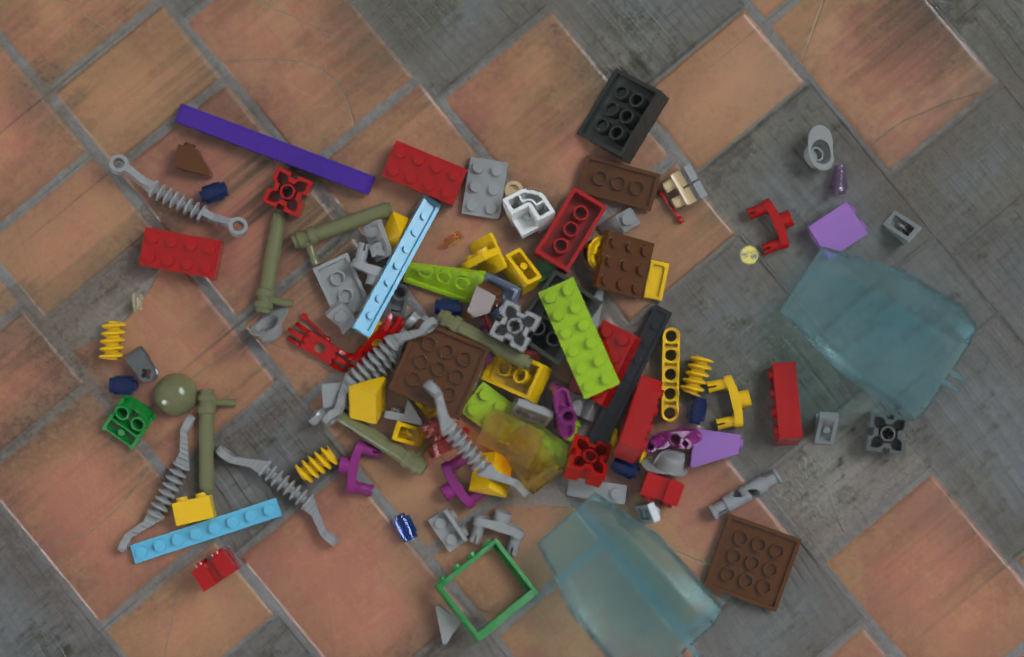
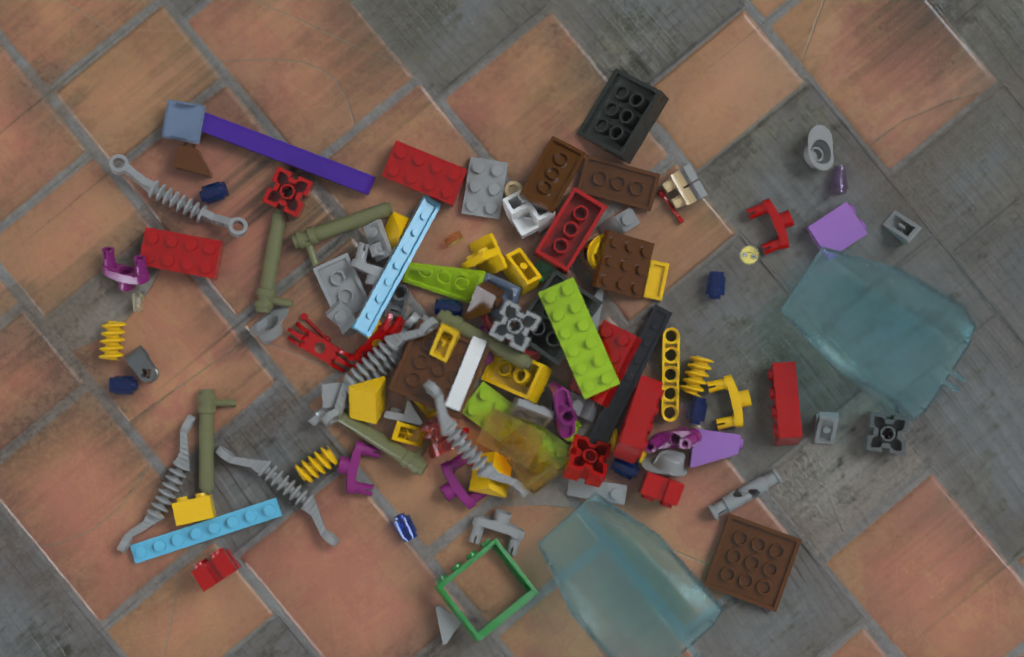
green slope [101,395,156,451] -> none
olive piece [154,373,198,416] -> none
light grey bracket [428,507,469,552] -> none
light grey hinge [635,502,660,524] -> none
none -> magenta connector [102,246,150,291]
none -> sand blue piece [161,99,206,144]
none -> yellow slope [429,323,460,363]
none -> white sticker [445,336,487,411]
none -> reddish brown plate [519,136,586,213]
none -> clear blue brick [706,271,726,299]

